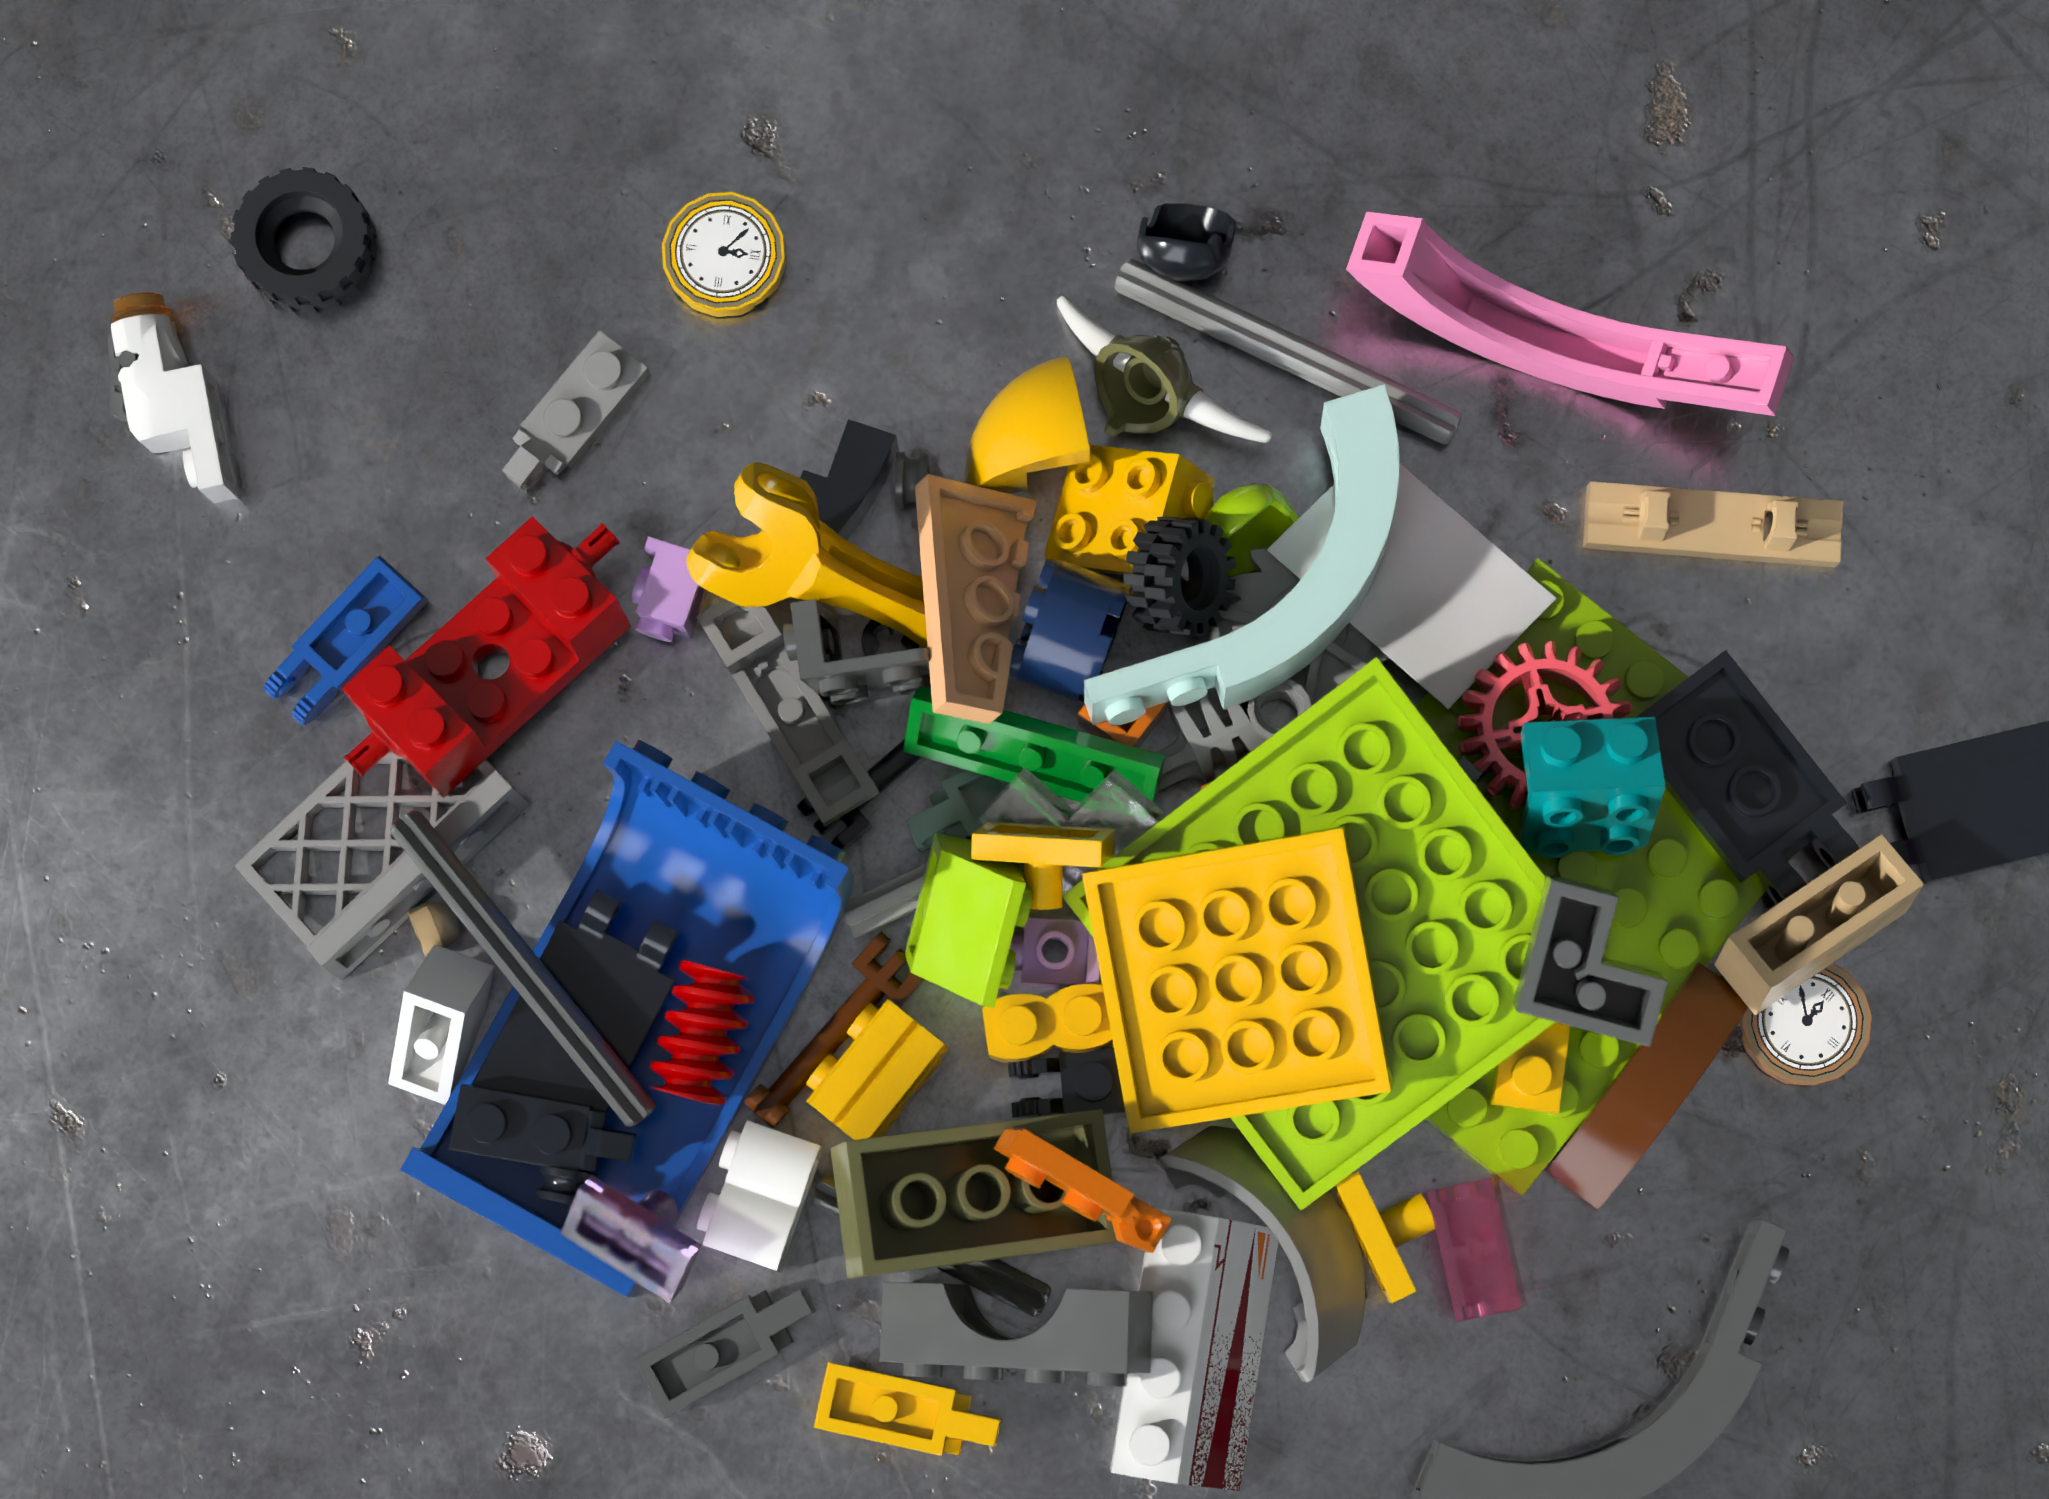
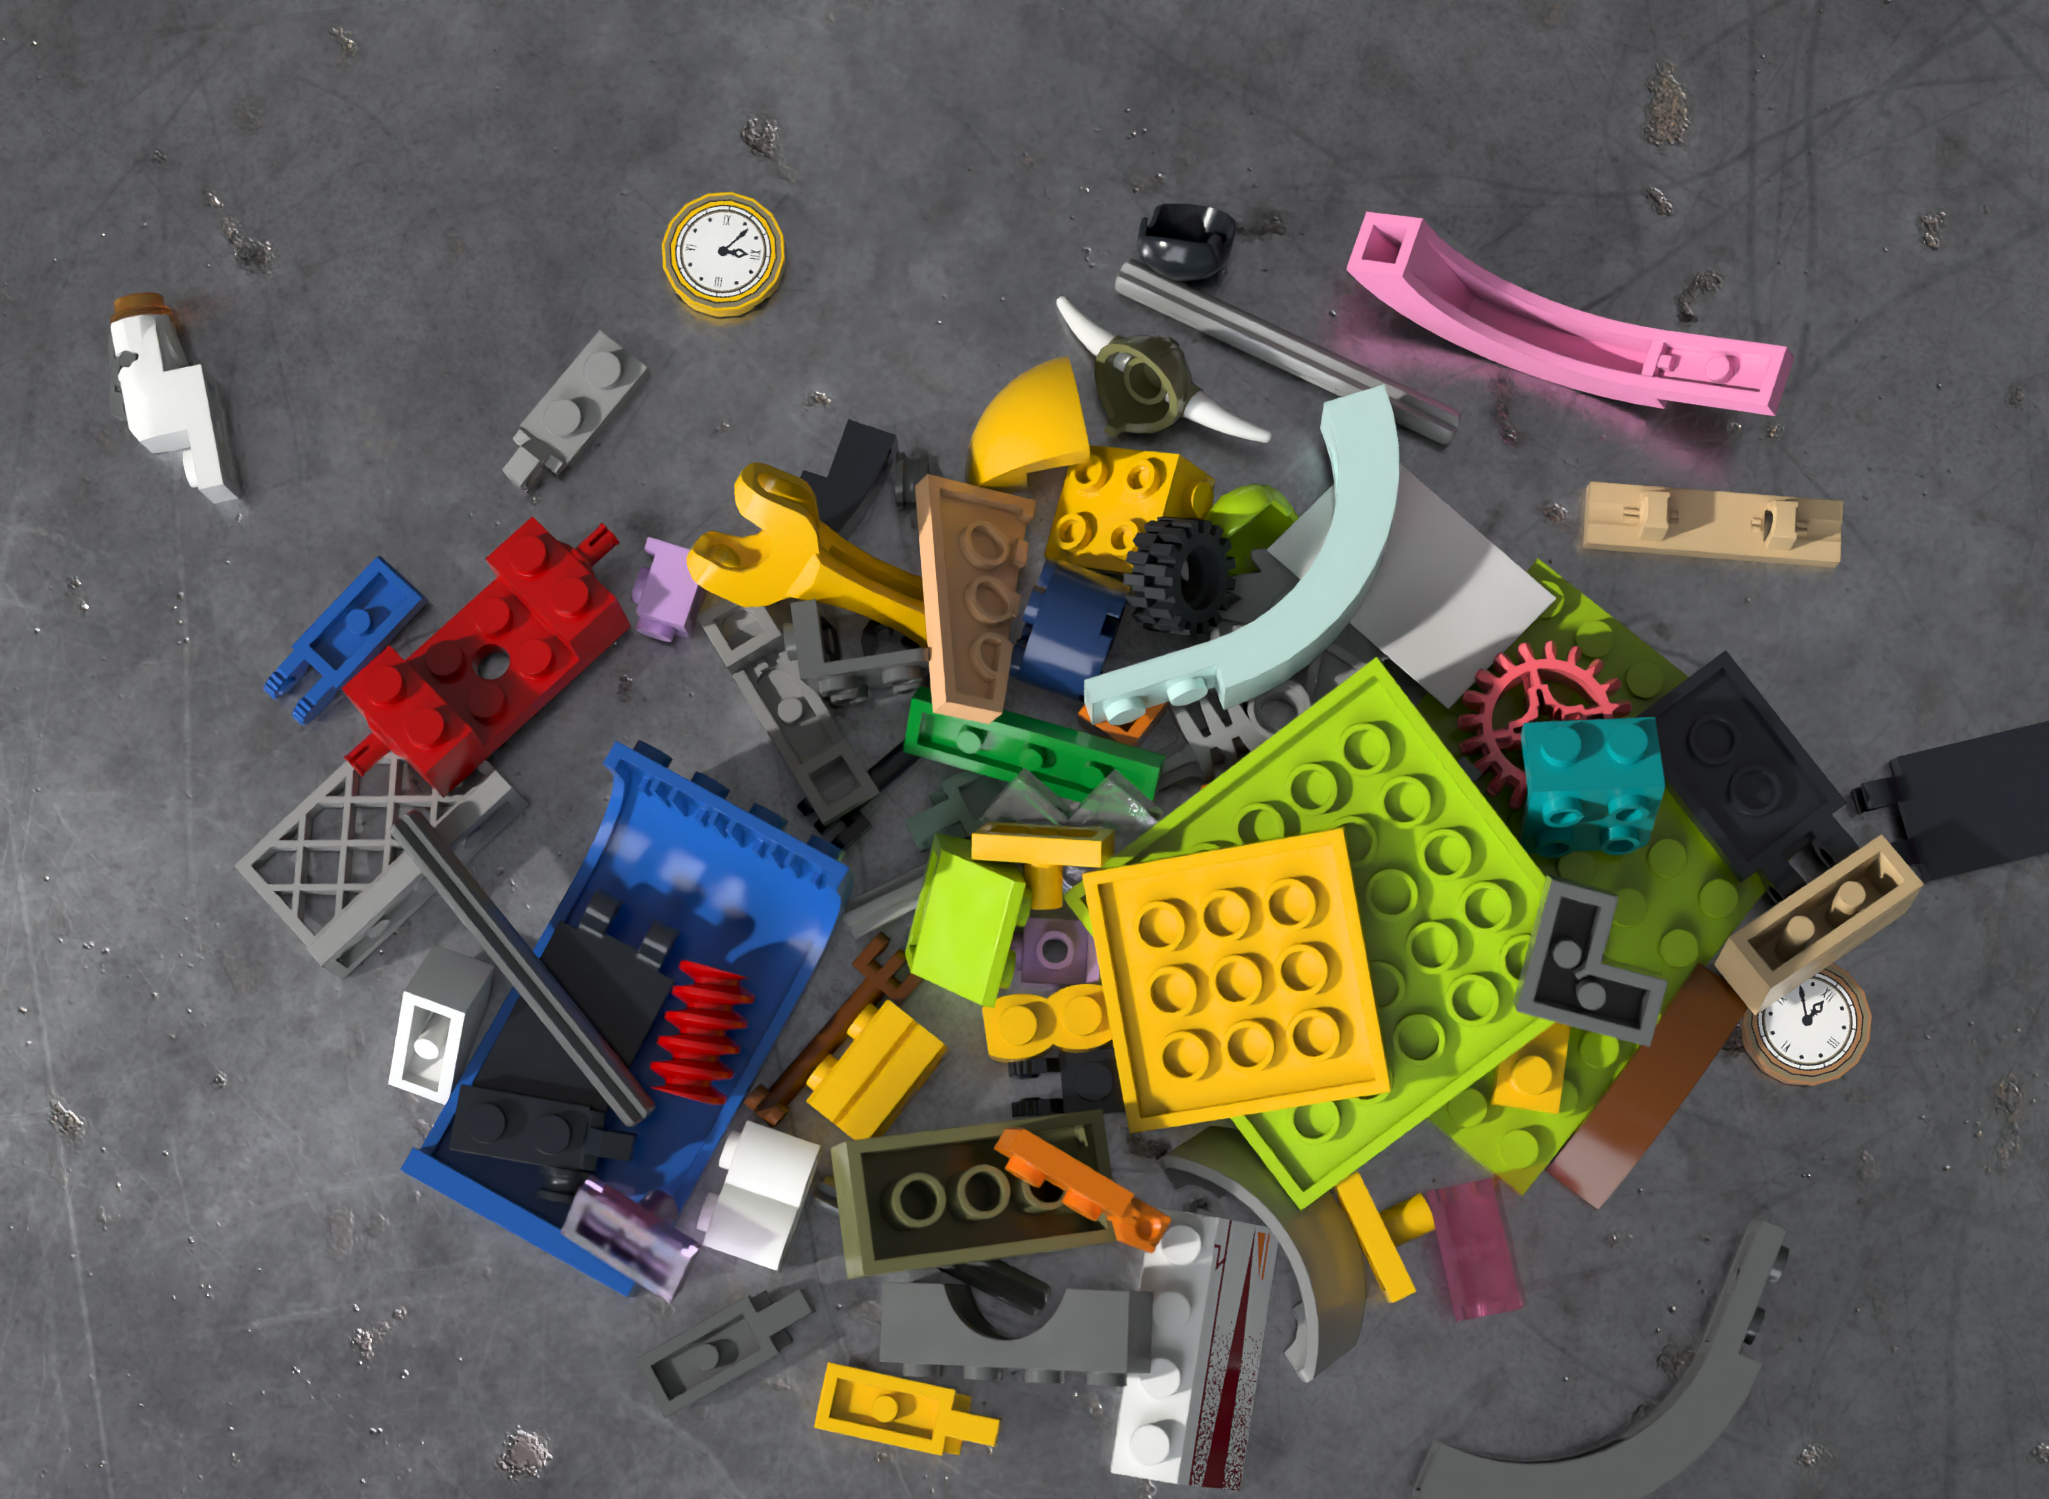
black tyre [230,167,377,314] -> none
tan hinge [407,902,459,957] -> none

